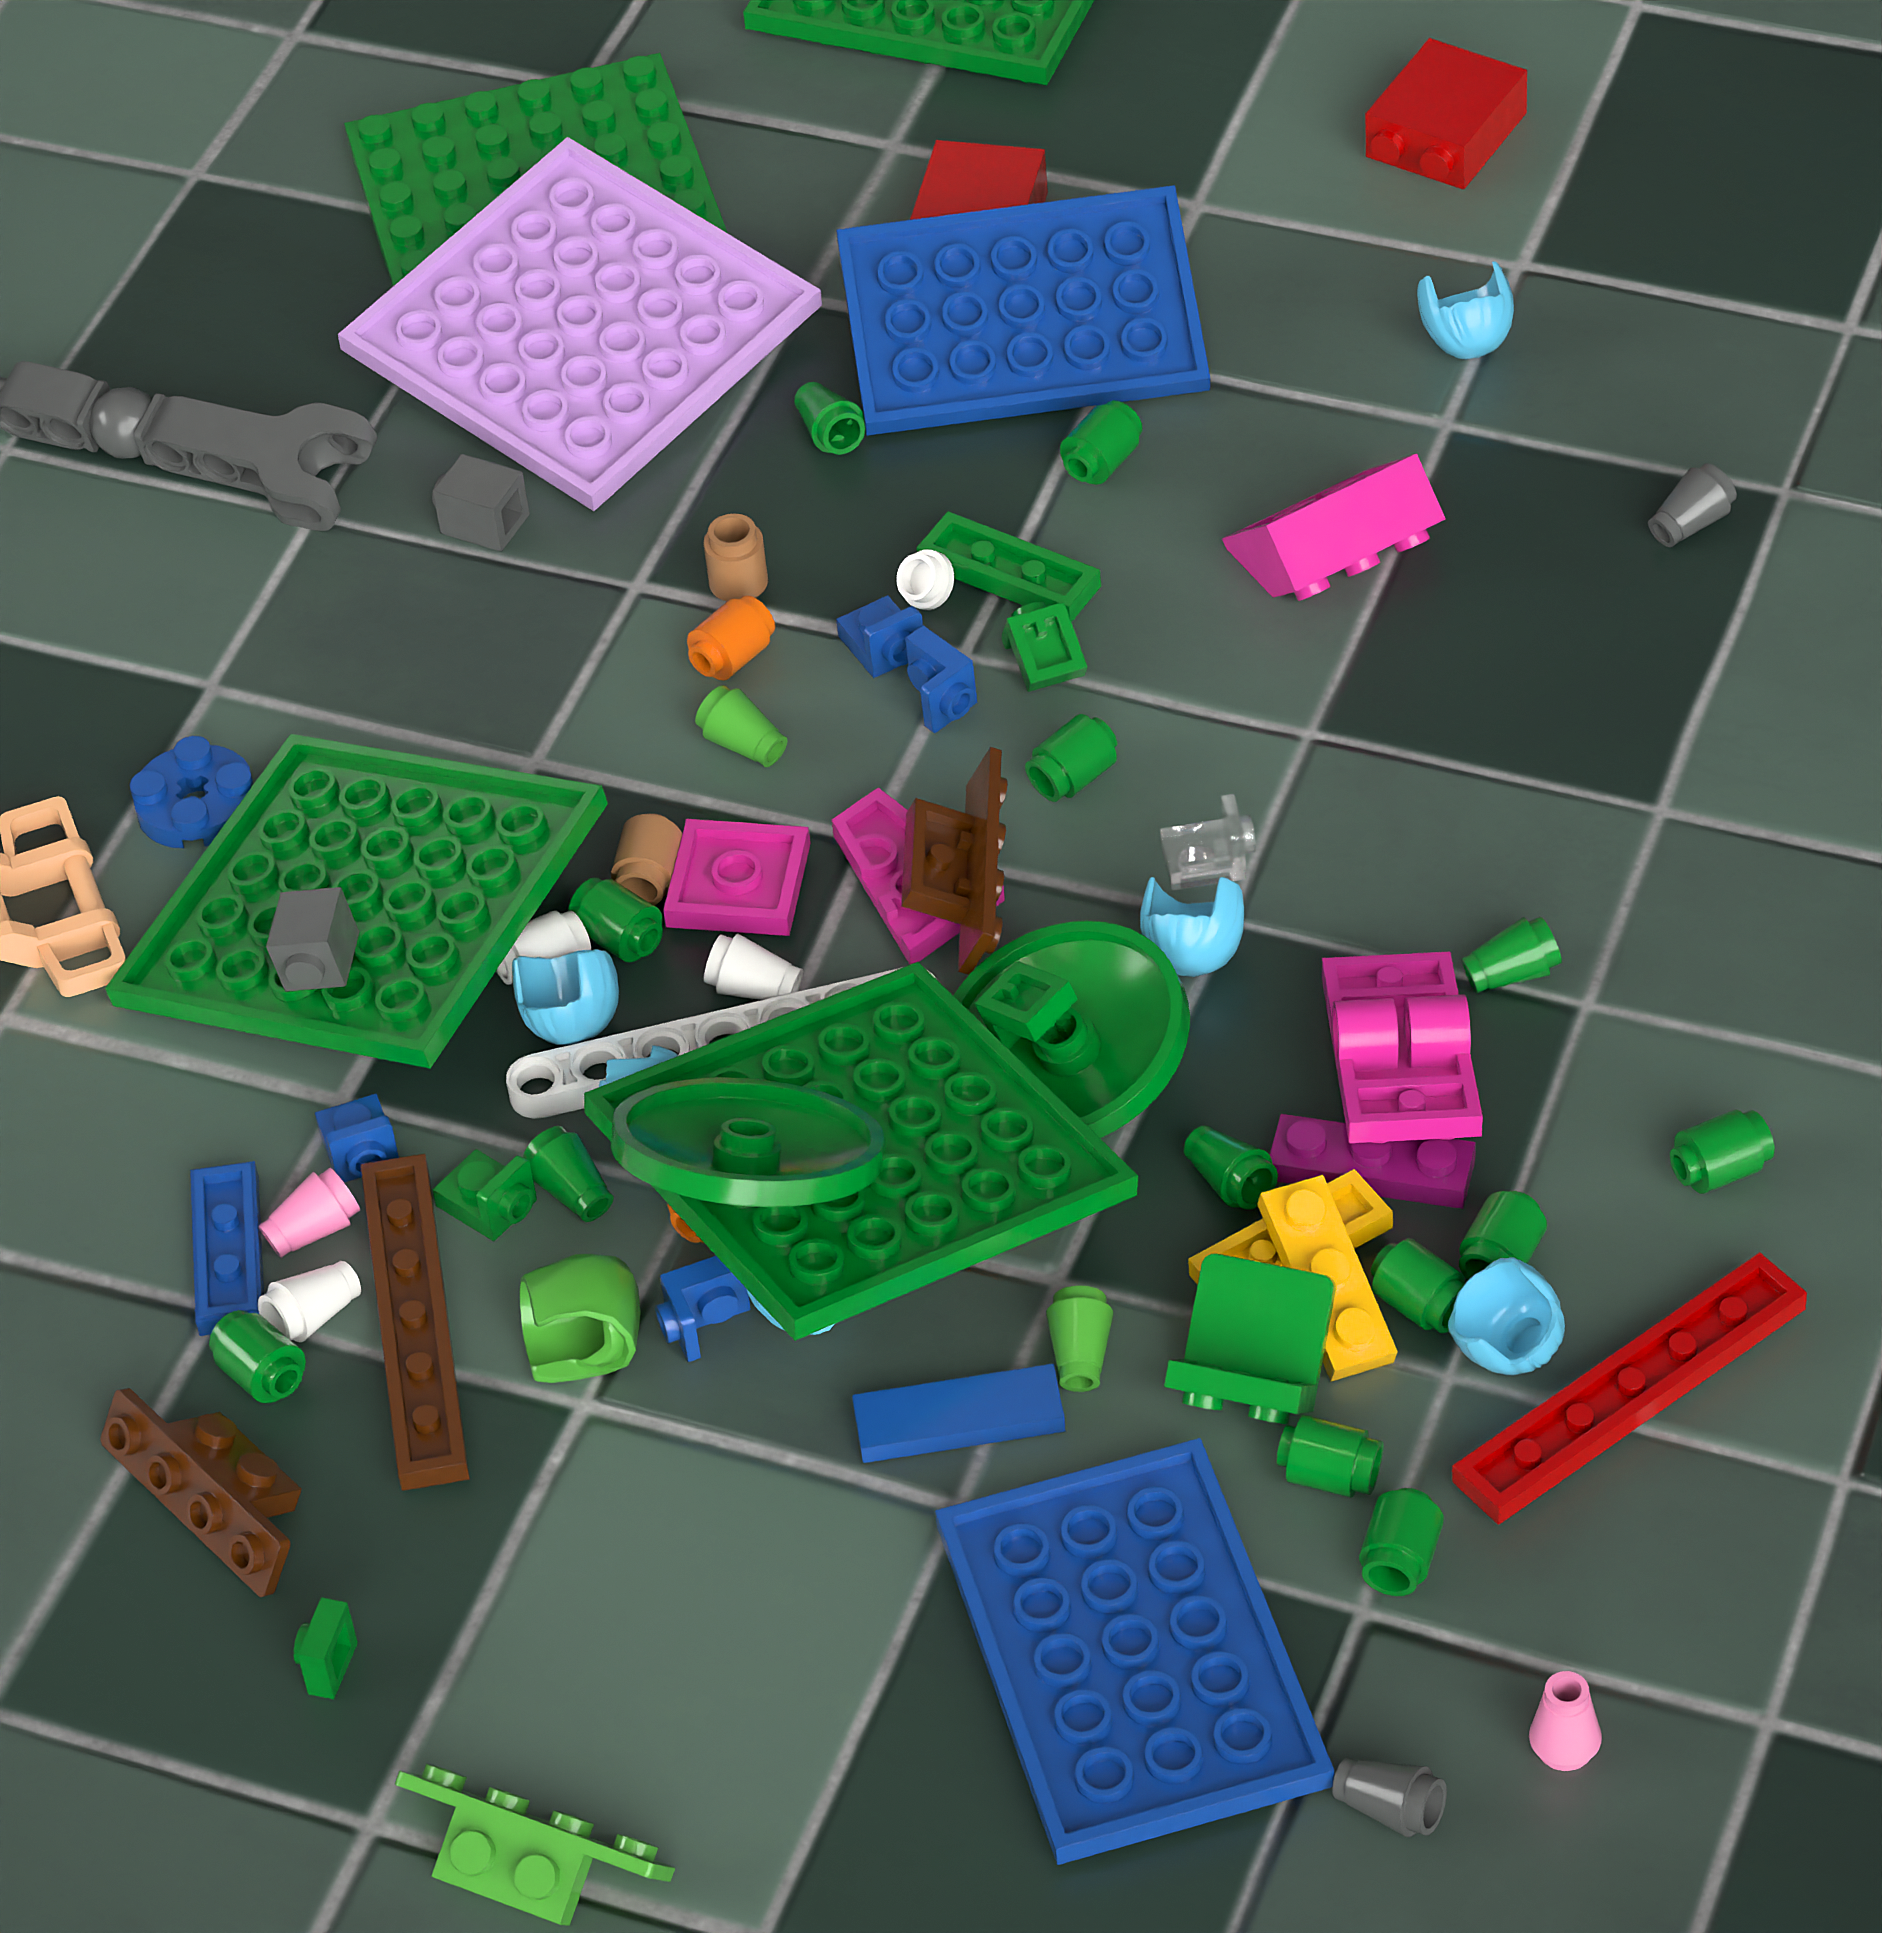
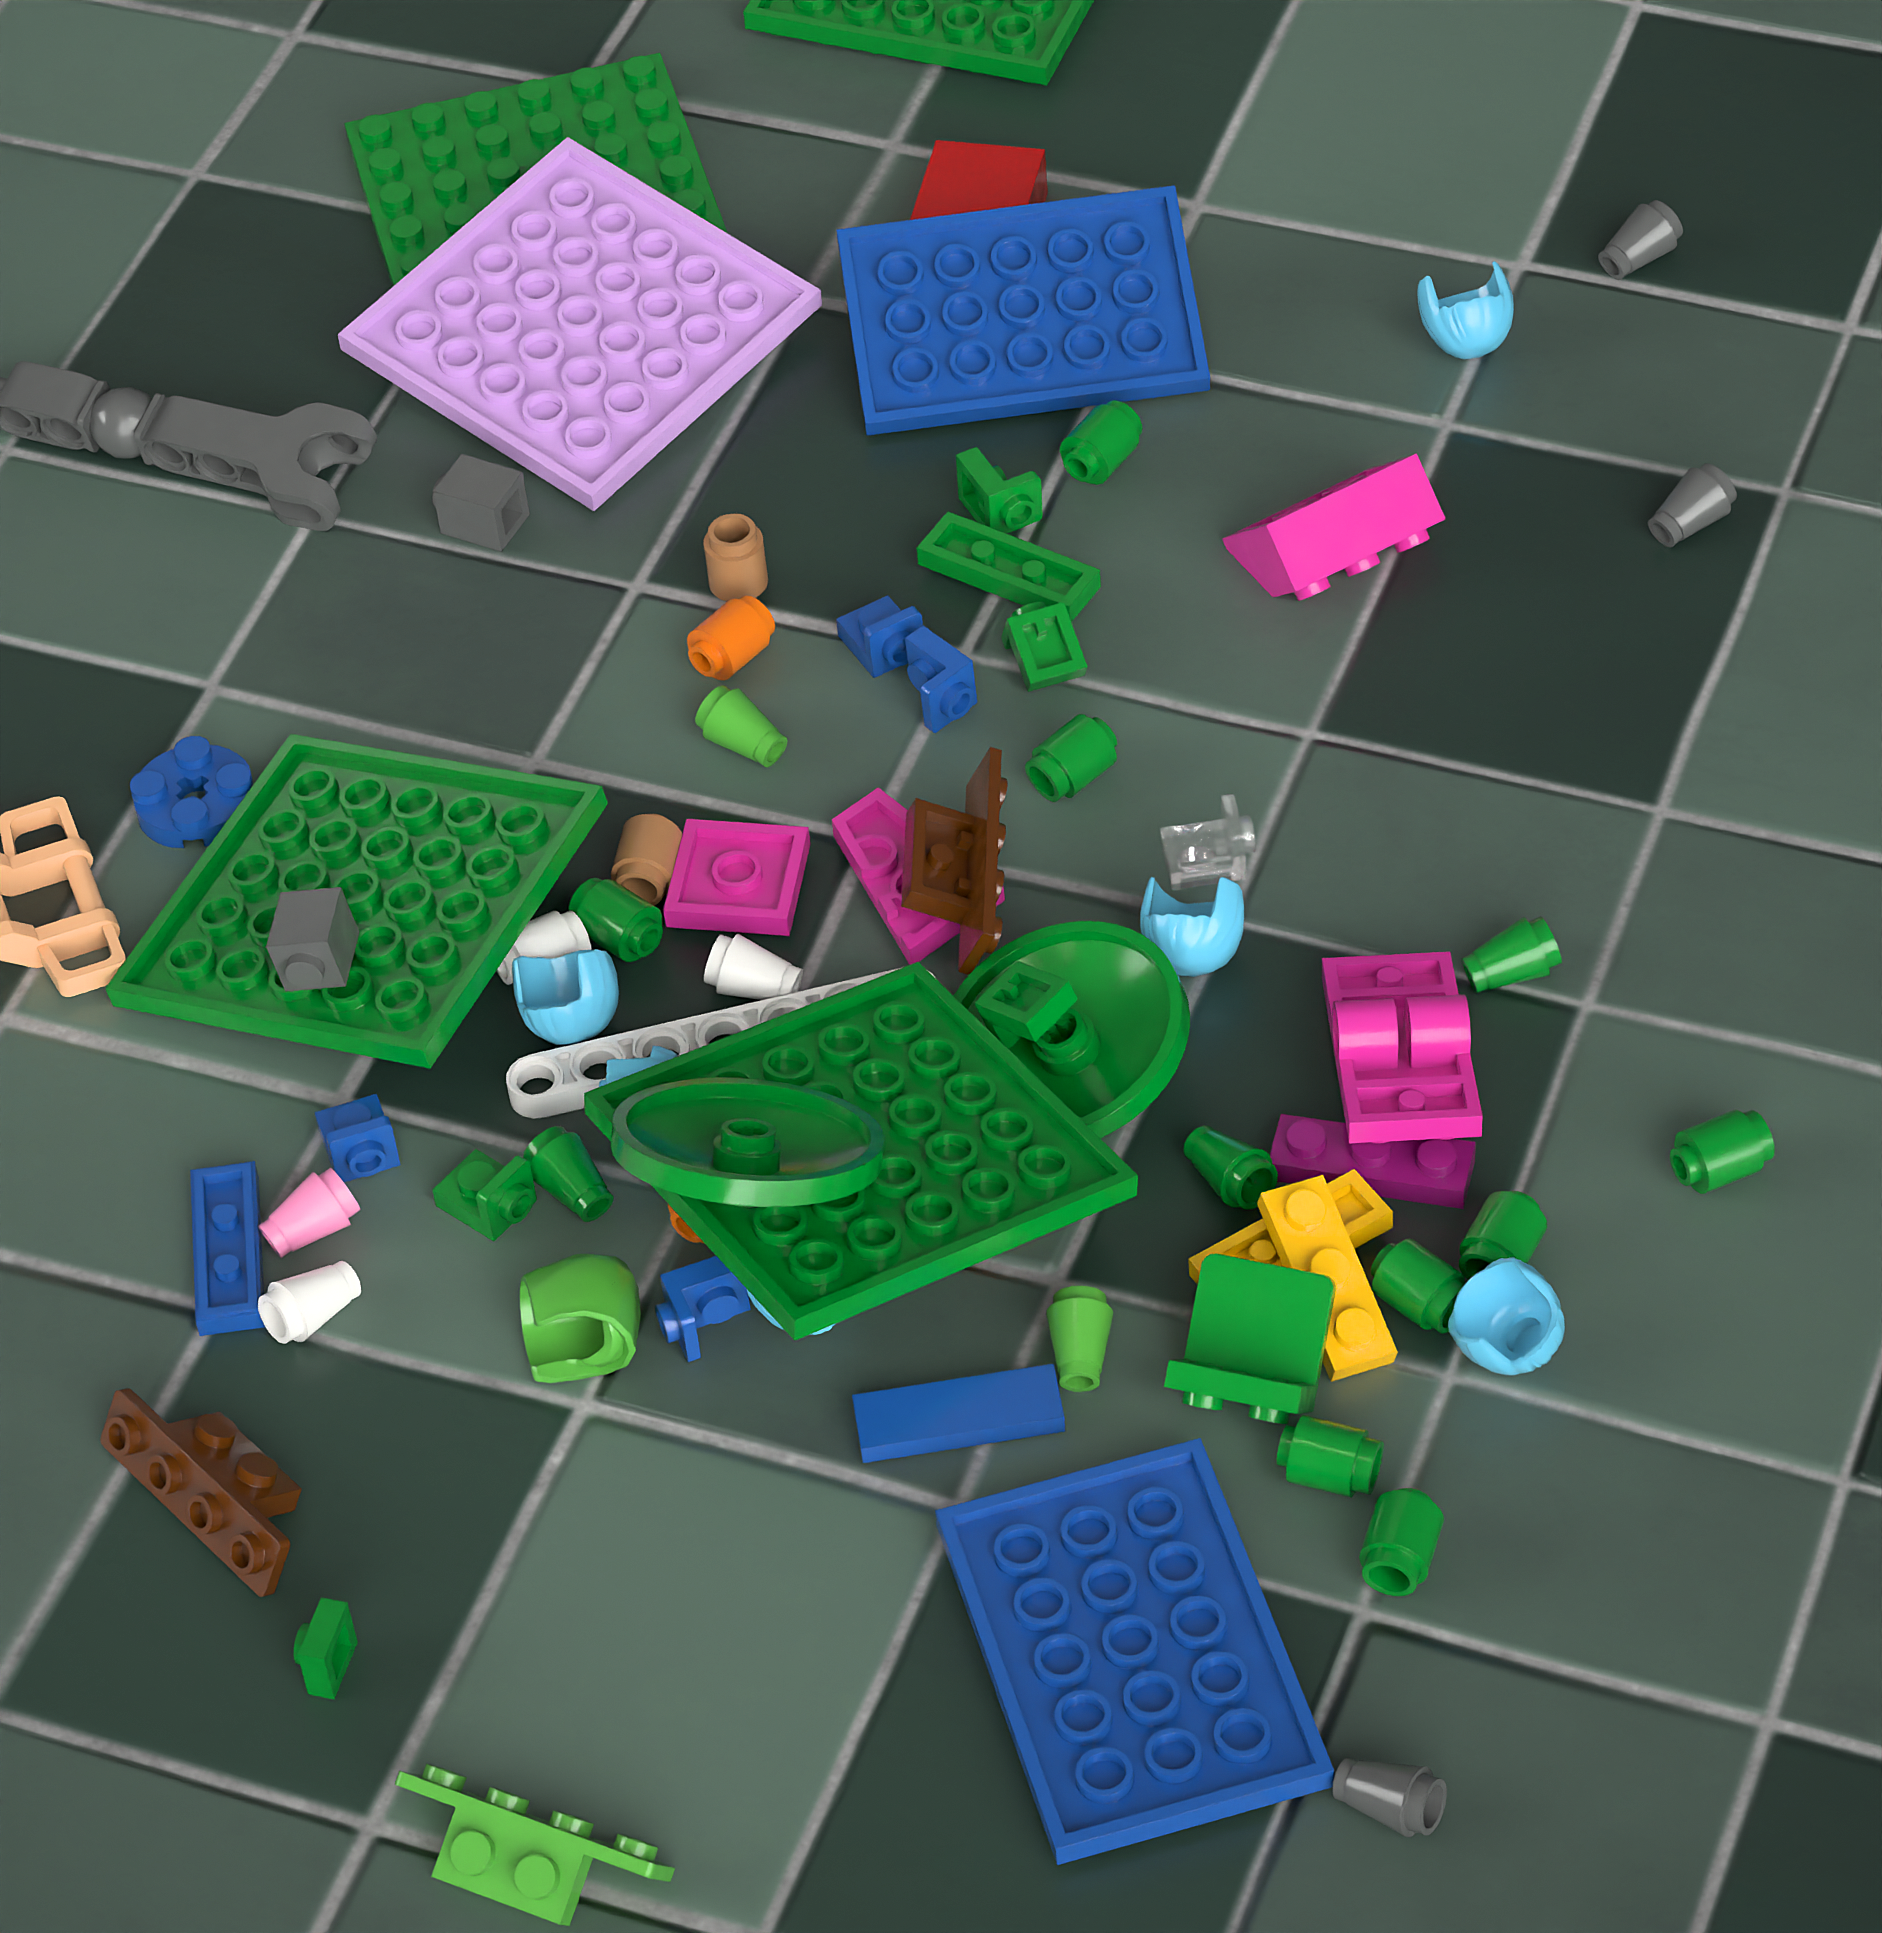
green brick [209,1310,306,1403] -> none
reddish brown plate [361,1153,470,1491] -> none
green cone [795,382,865,455] -> none
white plate [897,550,954,610] -> none
red brick [1365,38,1527,190] -> none
red plate [1452,1252,1807,1525] -> none
bright pink cone [1529,1671,1602,1771] -> none
none -> green bracket [956,447,1043,534]
none -> dark grey cone [1598,200,1683,280]

